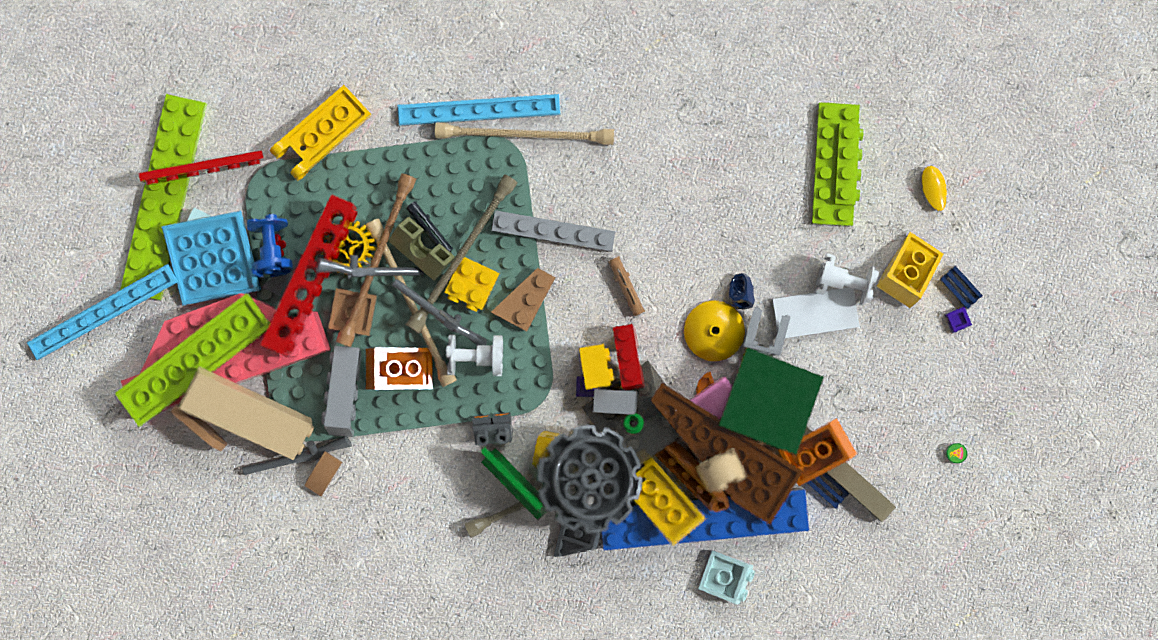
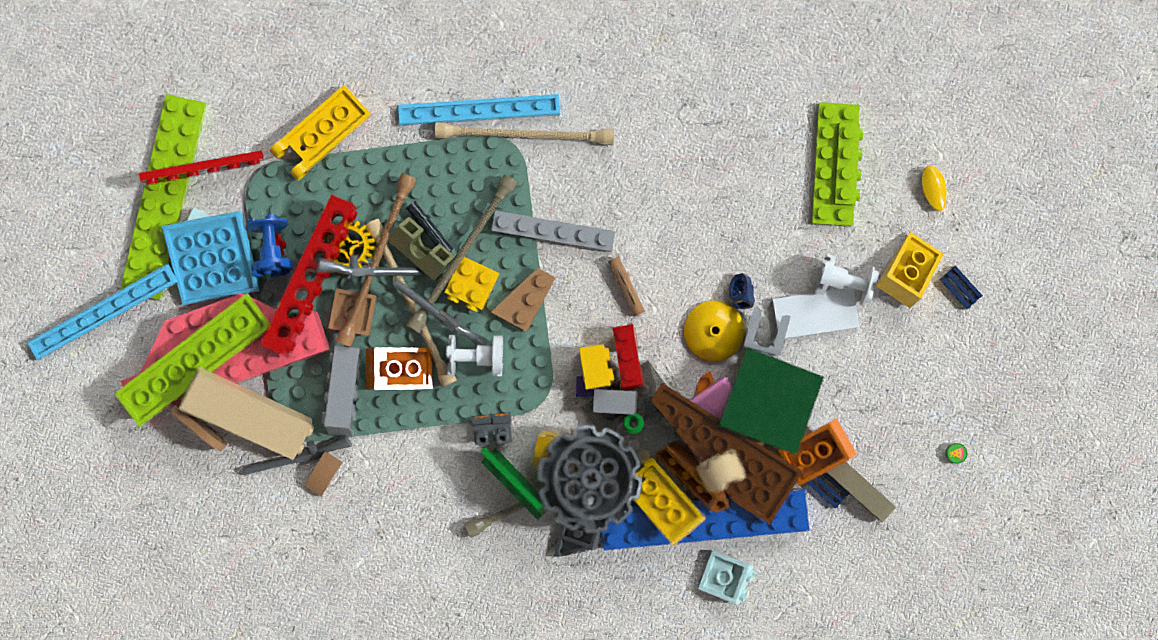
dark purple tile [944,307,972,333] -> none

